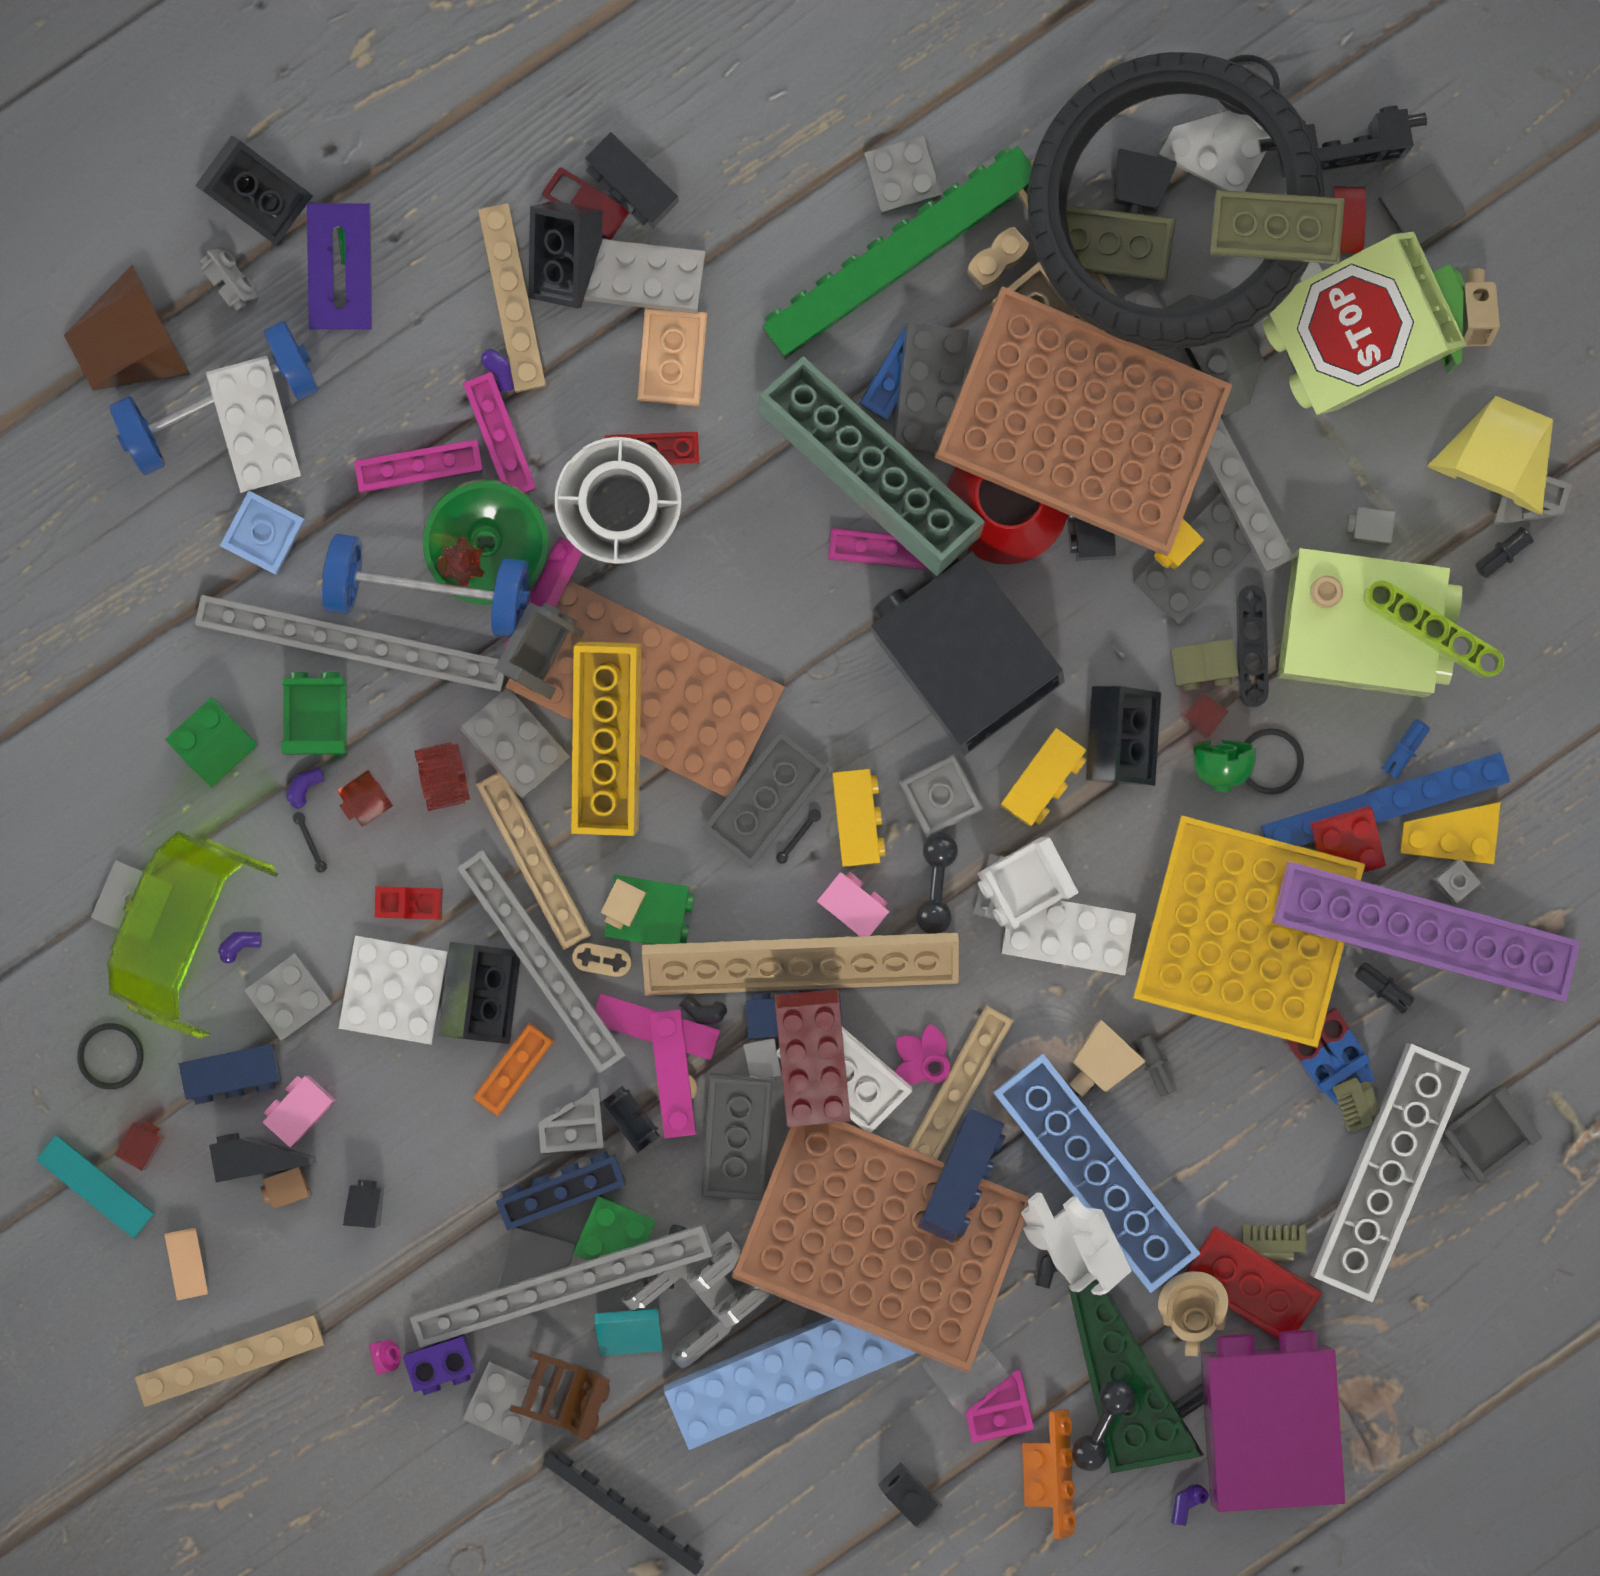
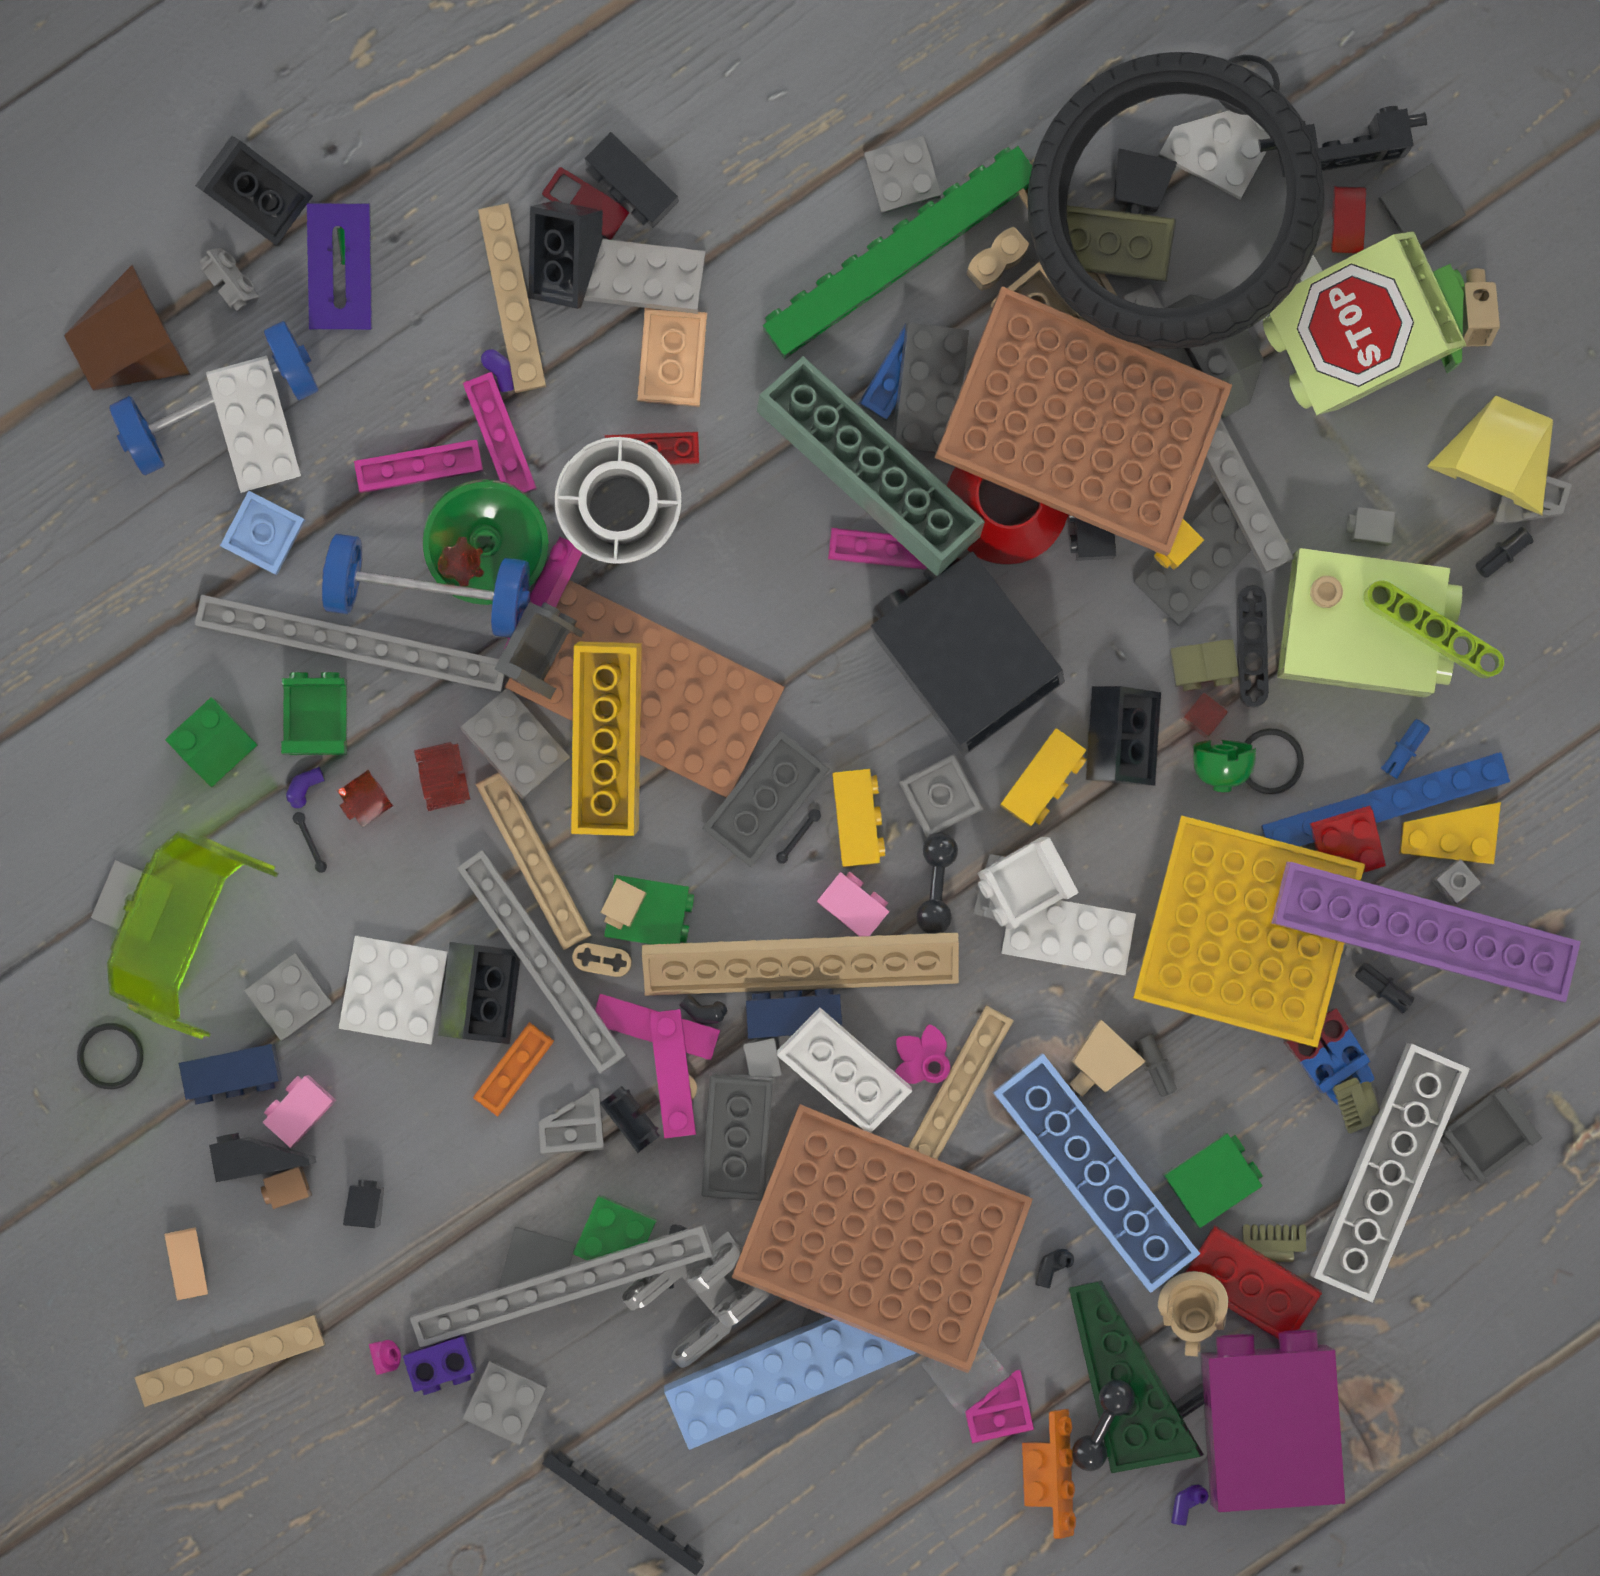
teal tile [36,1135,155,1239] -> none
clear red brick [115,1120,165,1171] -> none
dark purple arm [218,932,262,964] -> none
red slope [374,886,443,920] -> none
dark blue brick [496,1151,627,1230] -> none
reddish brown plate [510,1350,610,1440] -> none
teal tile [594,1308,663,1356] -> none
dark red brick [775,989,851,1127] -> none
black torso [878,1462,943,1528] -> none
dark blue brick [918,1108,1006,1243] -> none
white piece [1021,1193,1132,1295] -> none
olive tile [1210,190,1345,264] -> none
none -> green panel [1162,1133,1263,1228]

